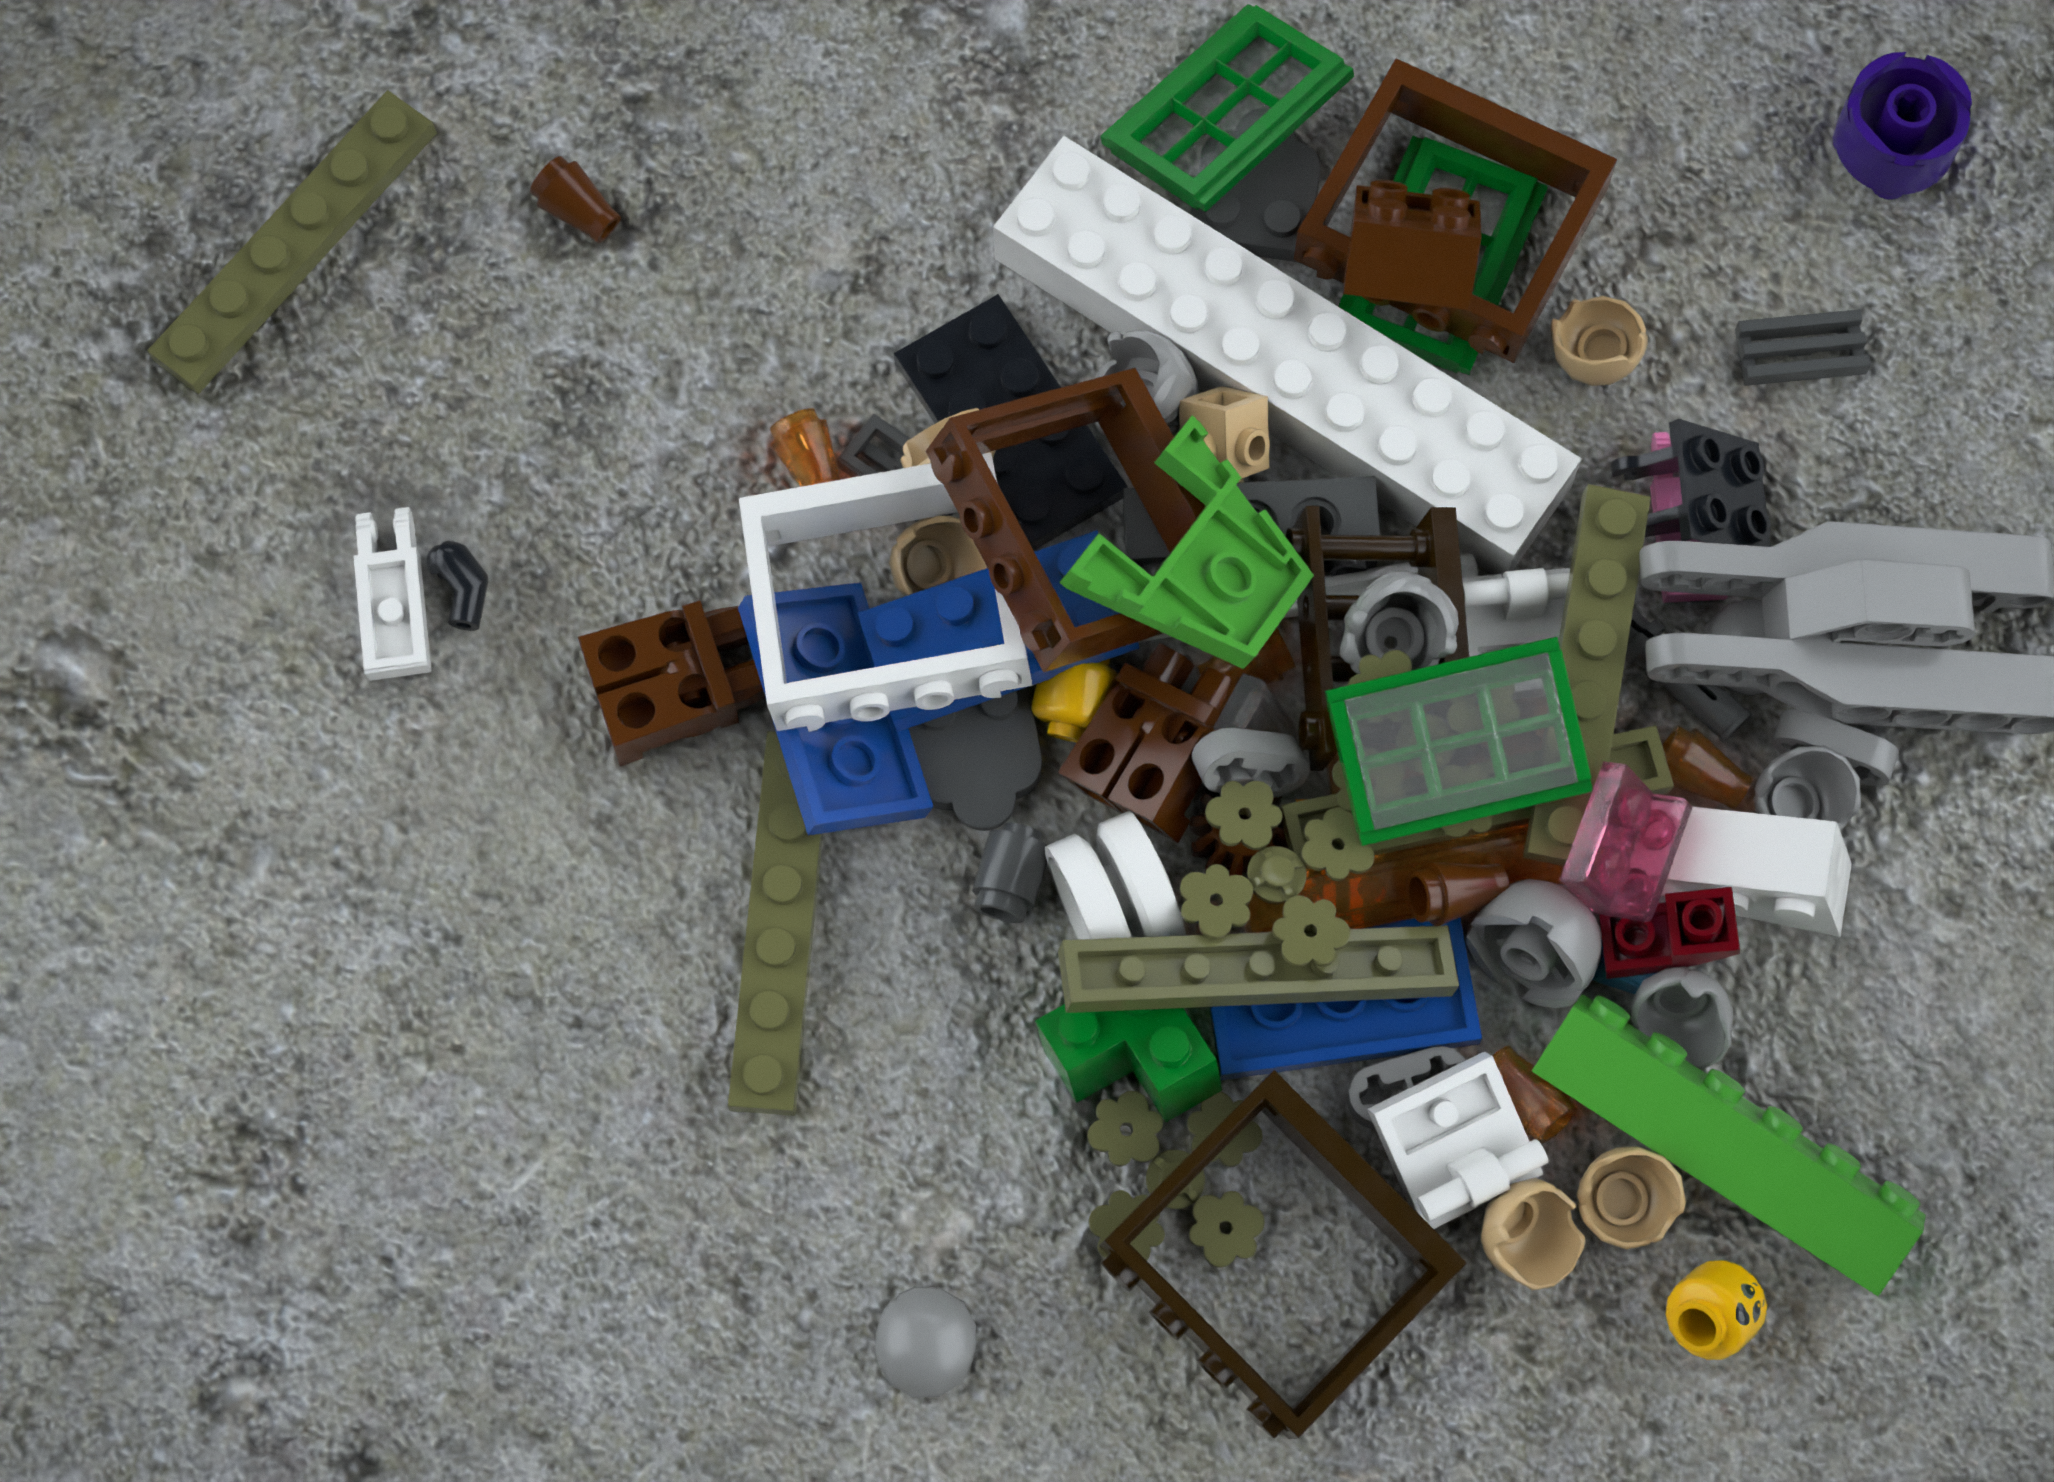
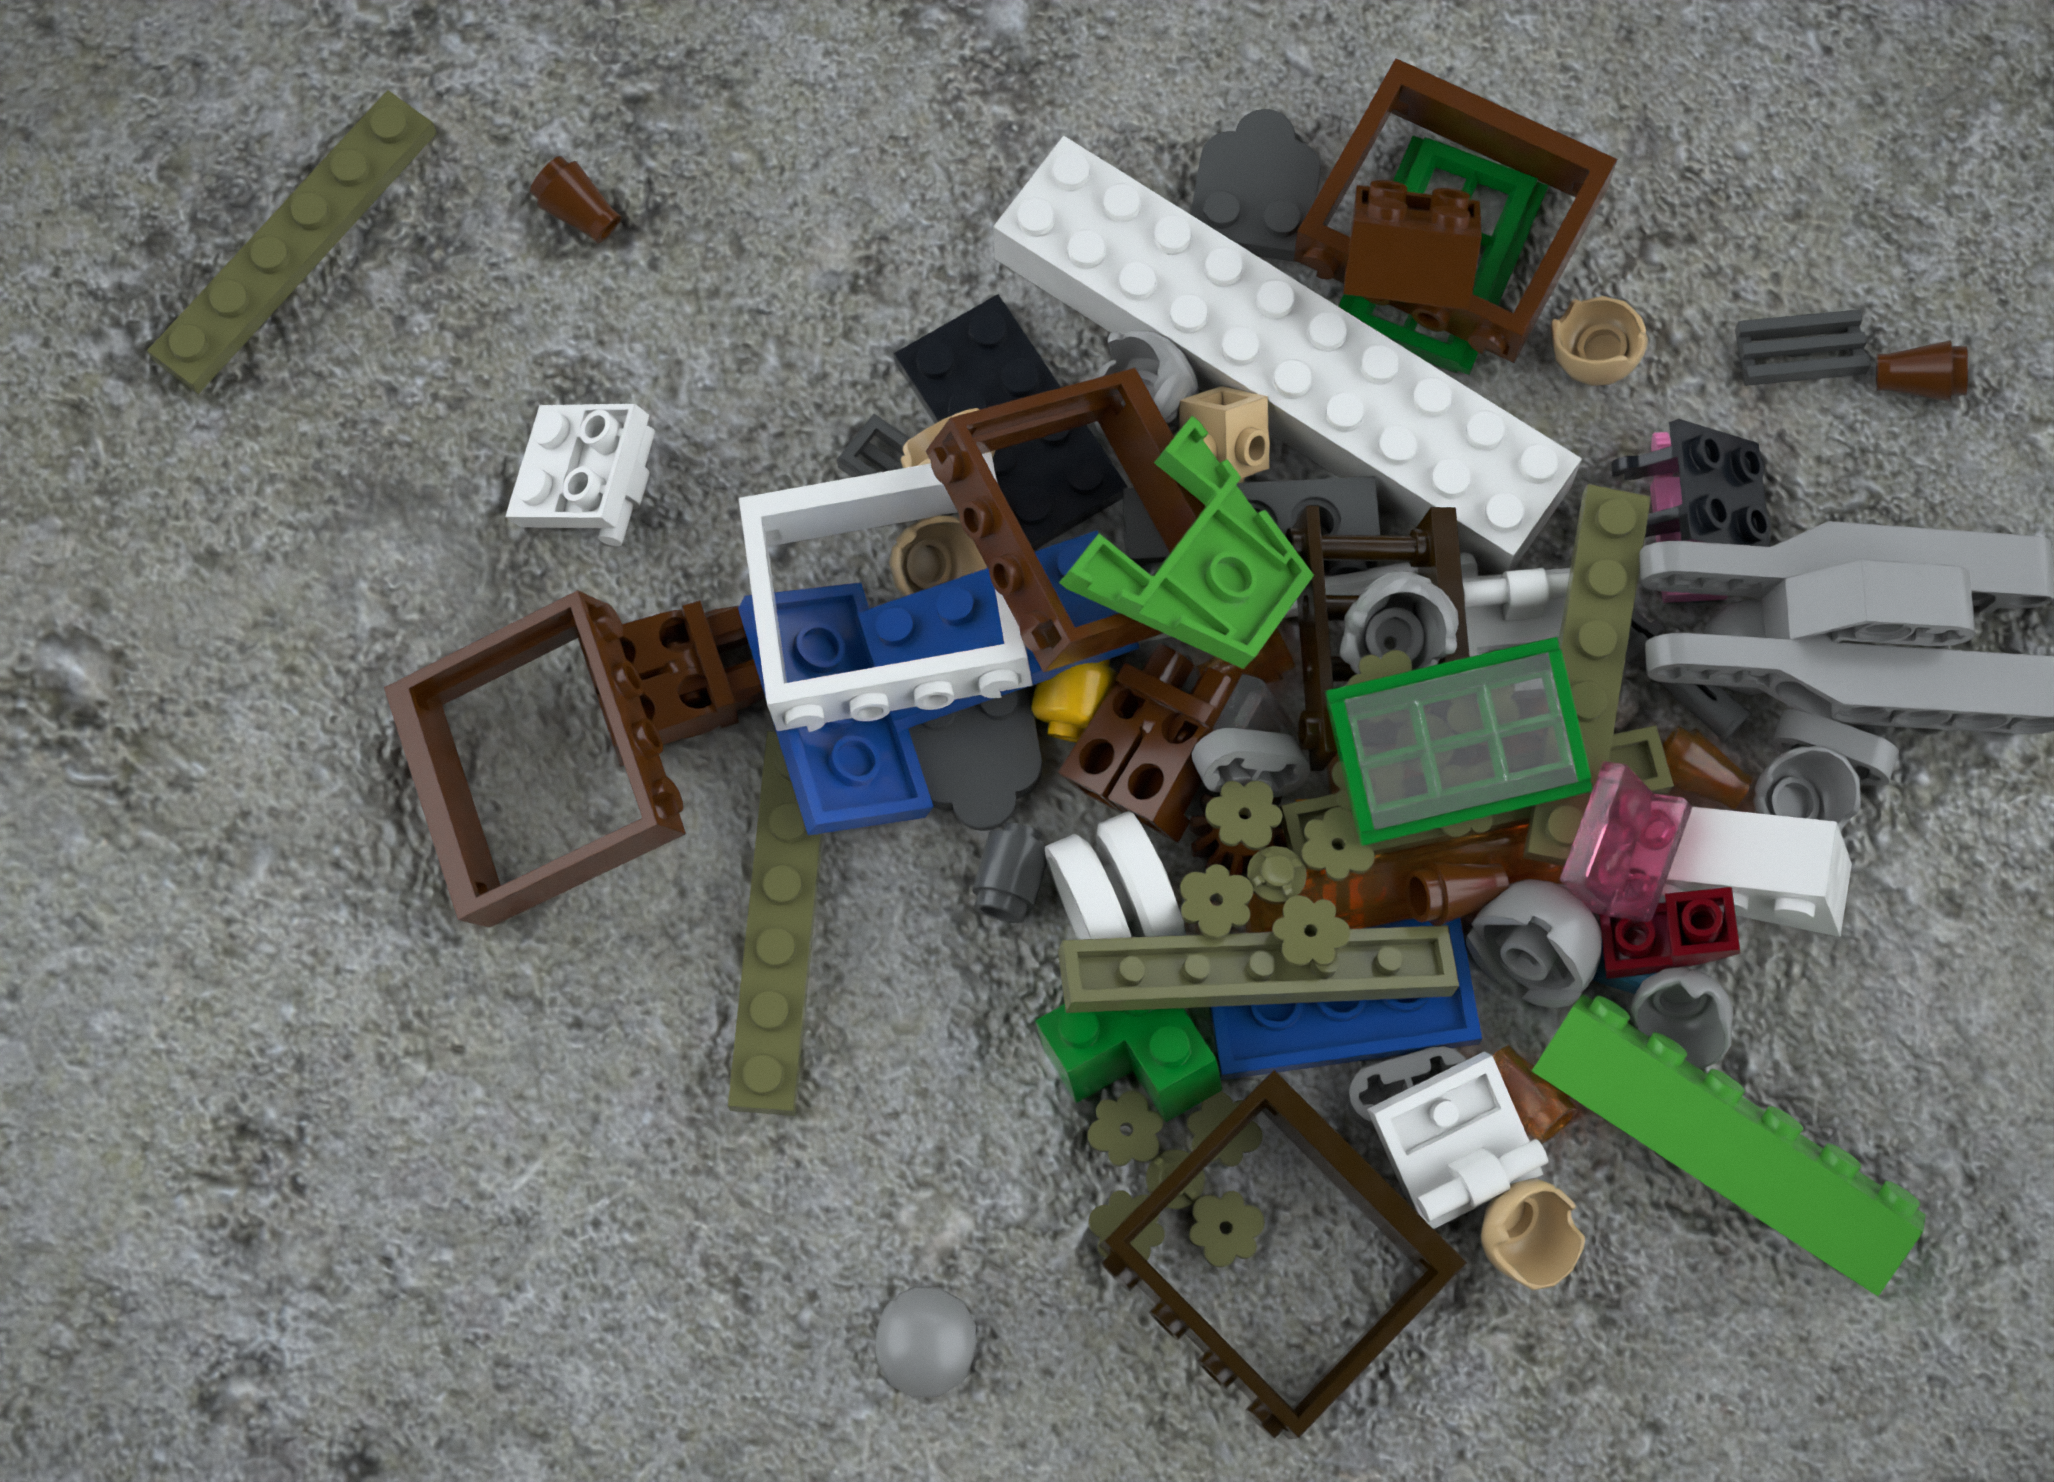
white hinge [354,507,431,681] -> none
black arm [426,540,489,631] -> none
clear orange cone [770,408,840,487] -> none
green piece [1100,4,1354,212] -> none
tan hair [1576,1146,1686,1250] -> none
yellow head [1665,1260,1767,1360] -> none
dark purple brick [1832,52,1972,200] -> none
none -> reddish brown window [384,590,686,928]
none -> white plate [505,404,655,546]
none -> reddish brown cone [1876,340,1968,402]

